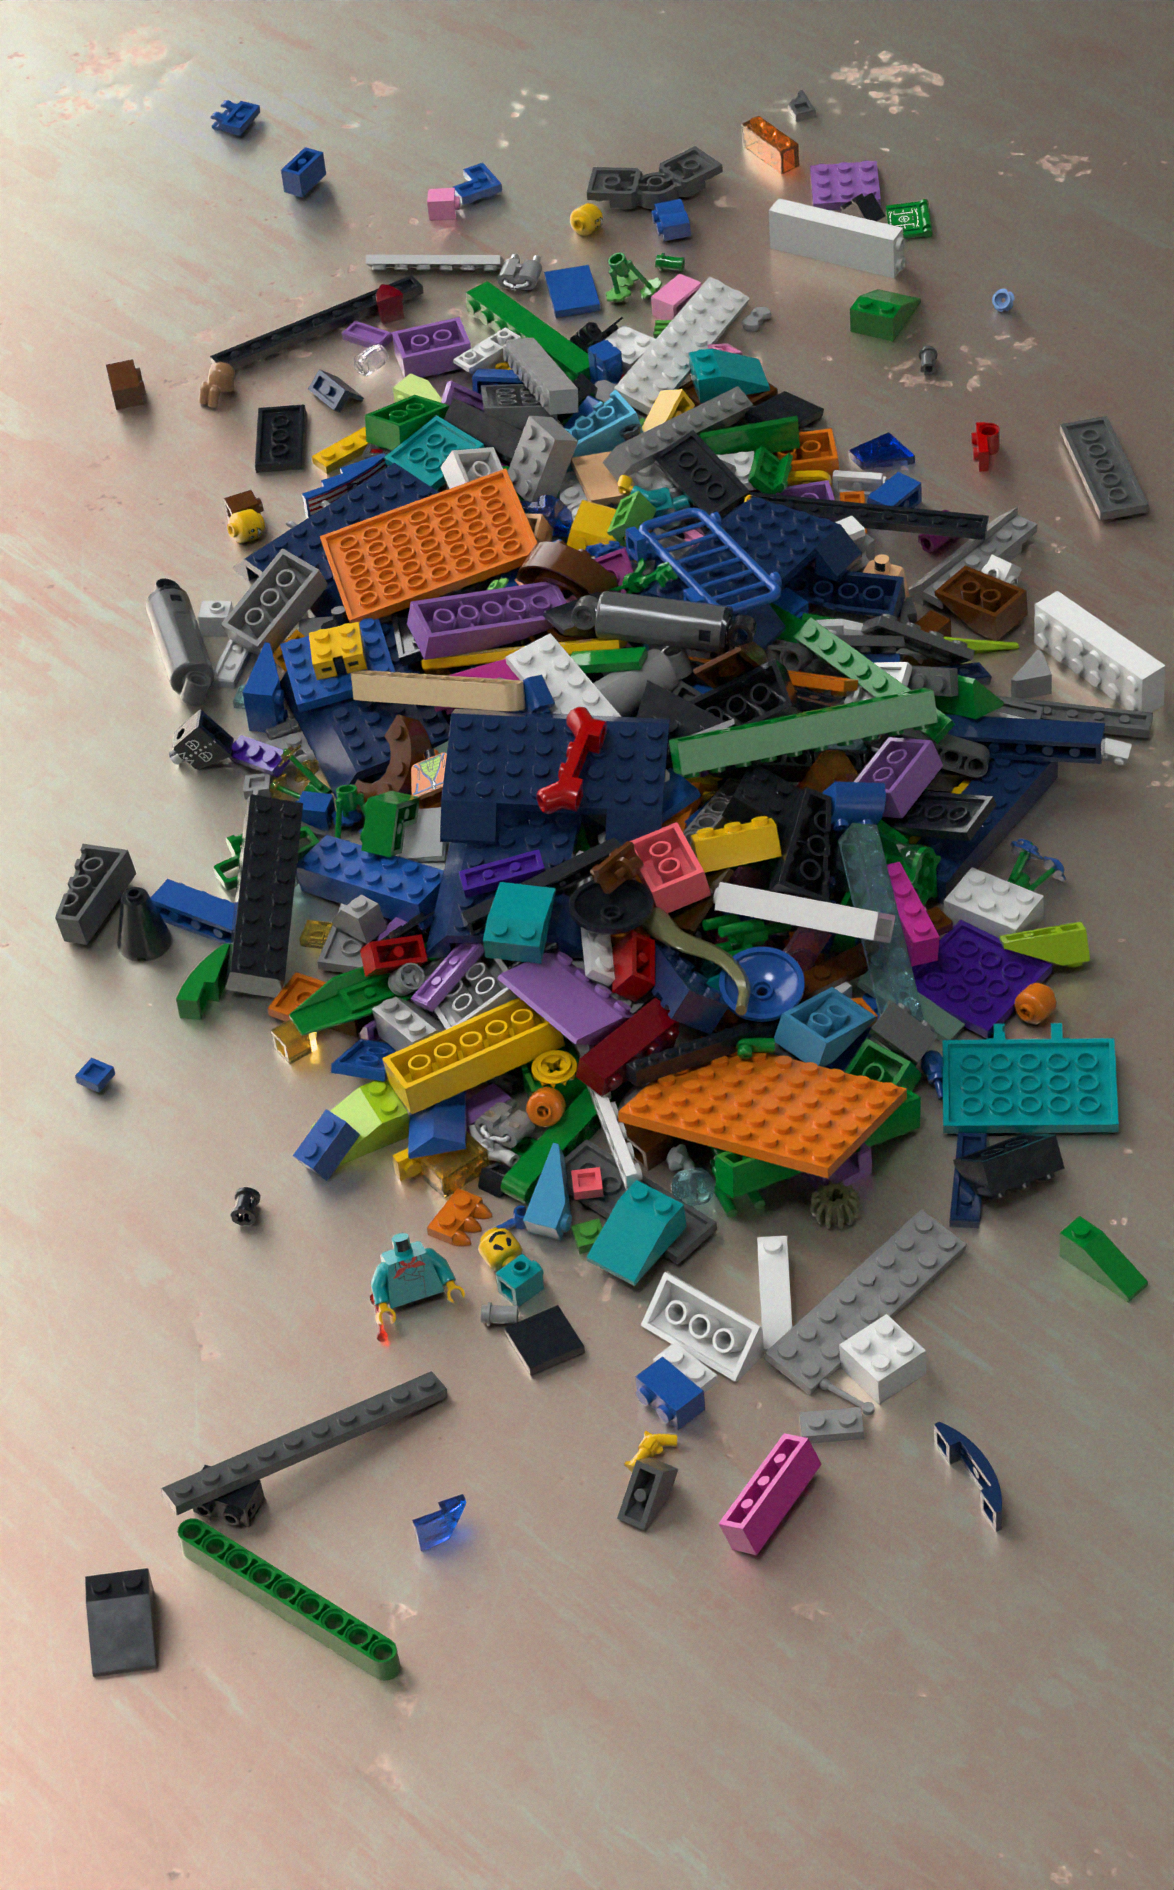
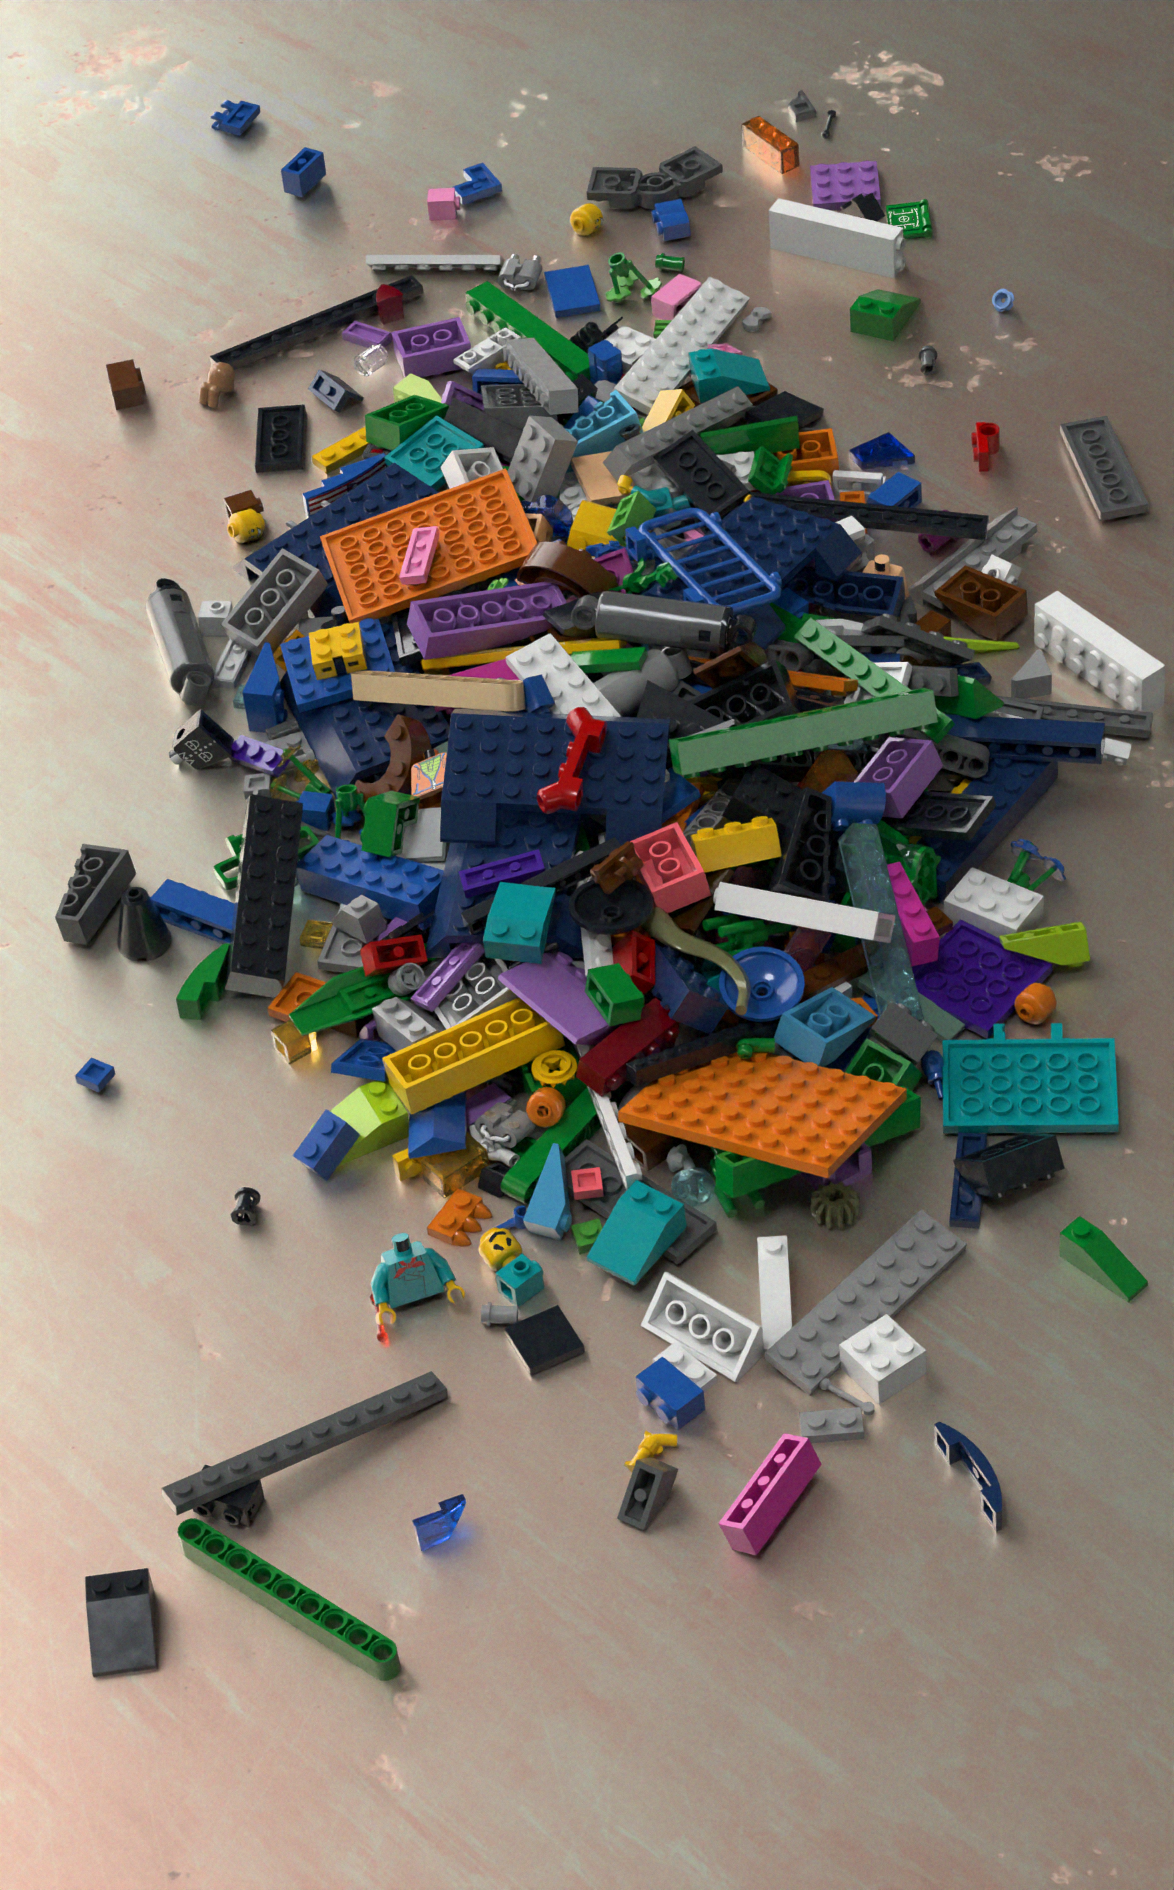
none -> bright pink plate [399,526,440,585]
none -> green brick [585,963,645,1026]
none -> black hinge [821,110,836,139]

